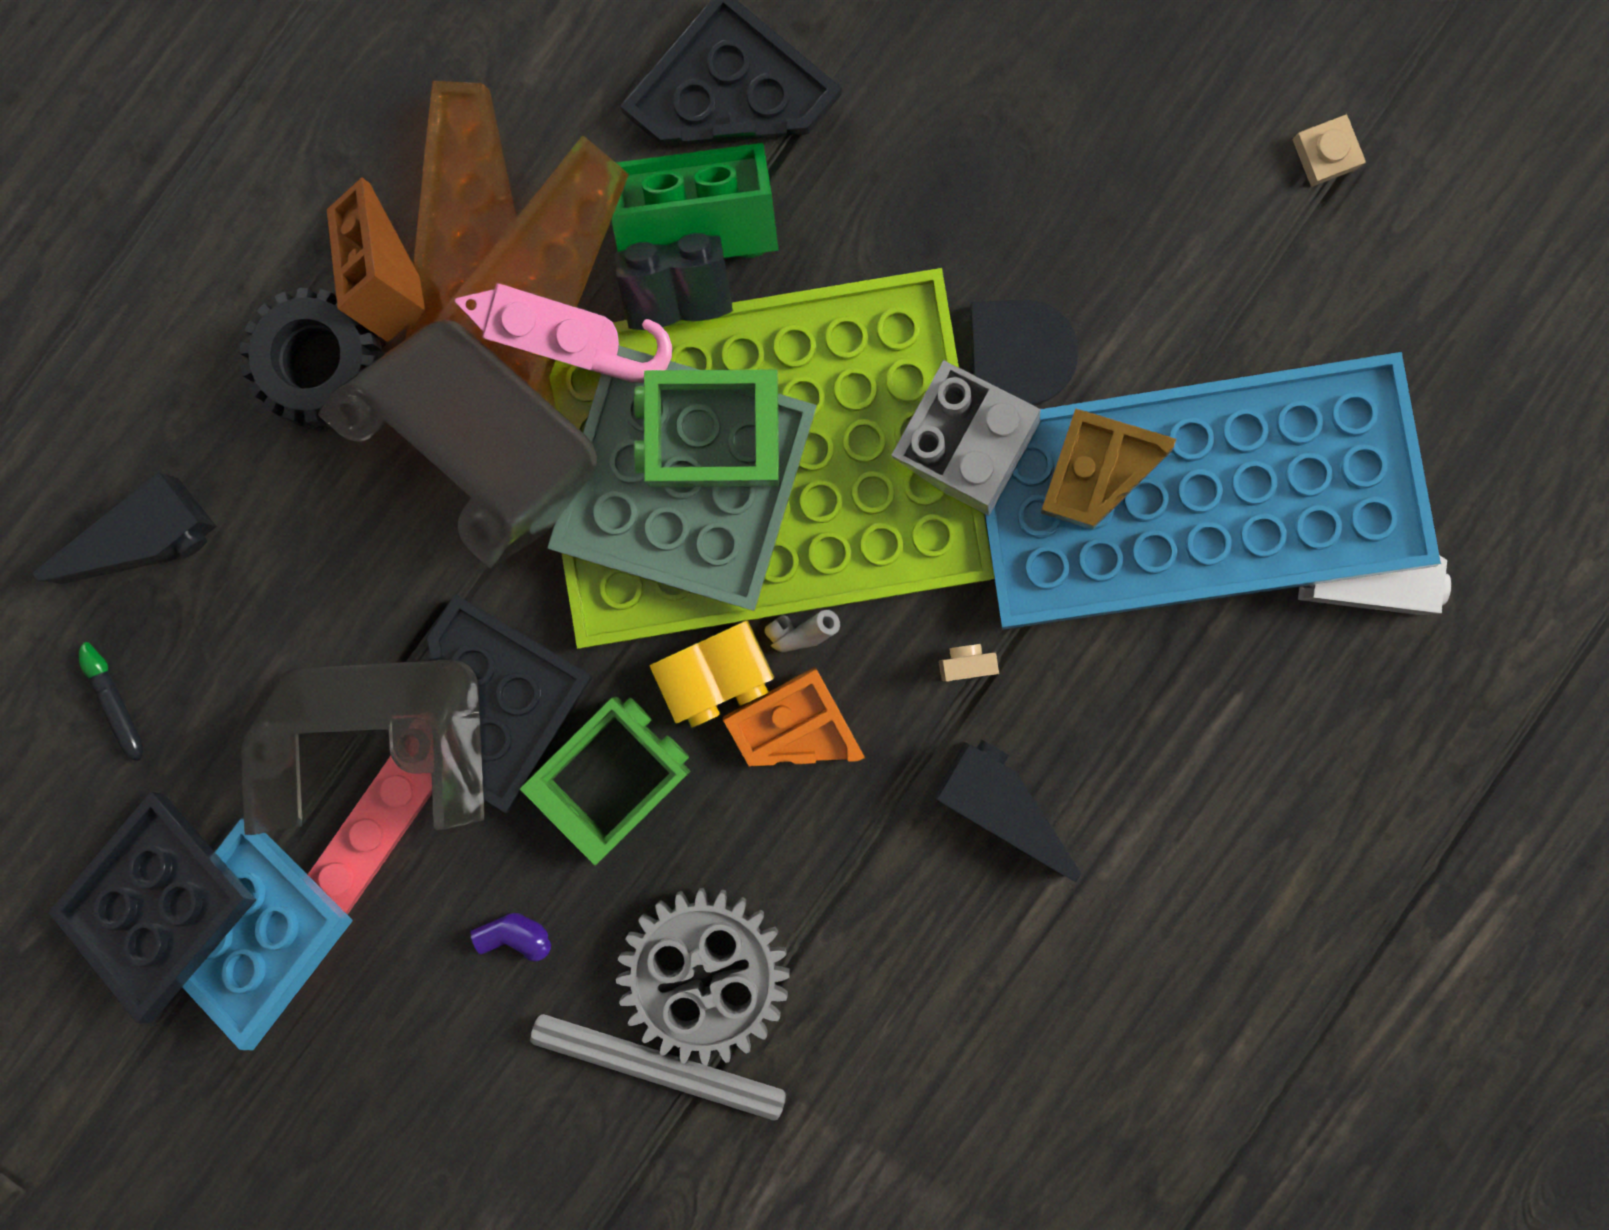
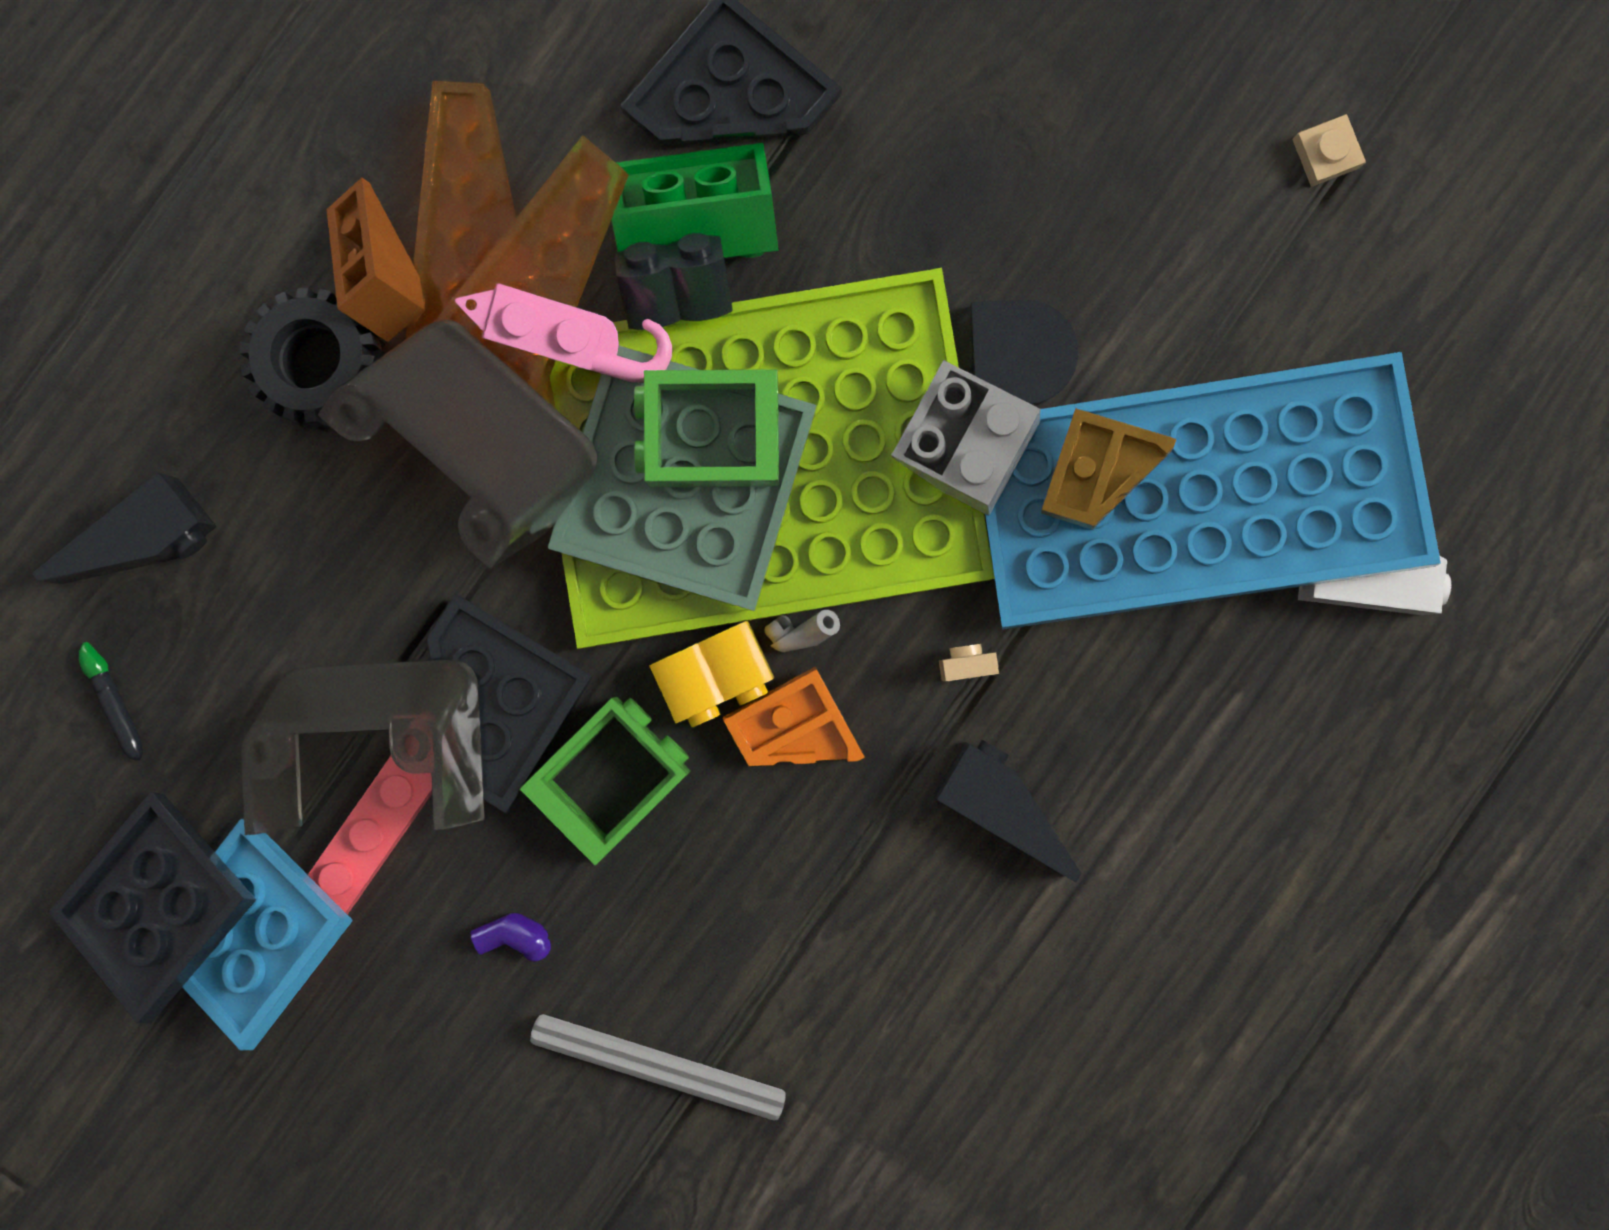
light grey gear [616,888,790,1066] -> none

